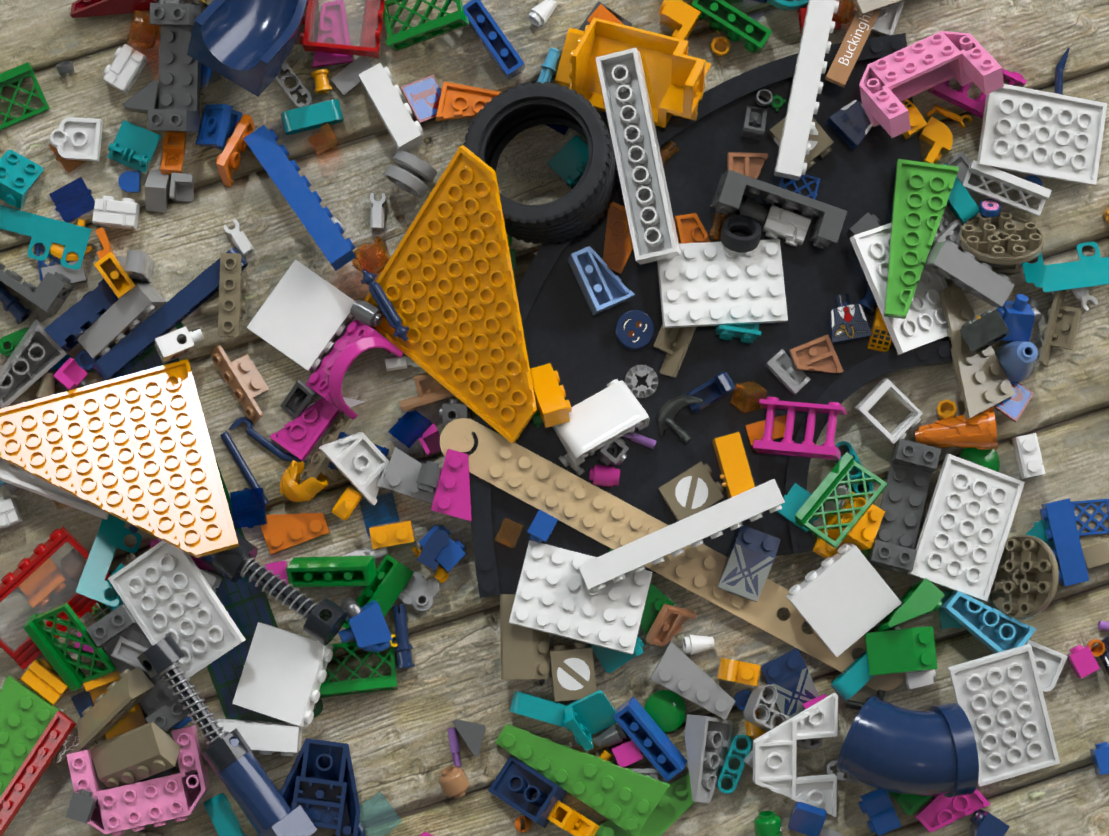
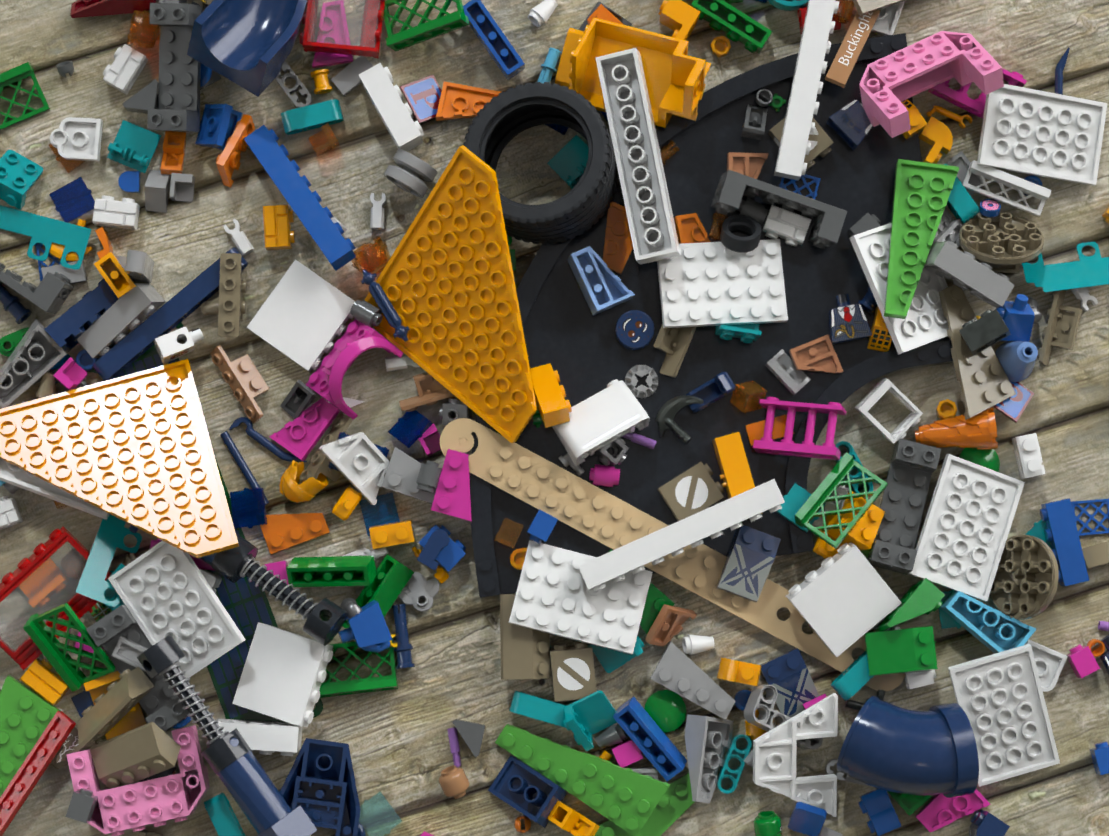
none -> light orange brick [263,205,295,250]
none -> light orange tile [510,548,527,570]

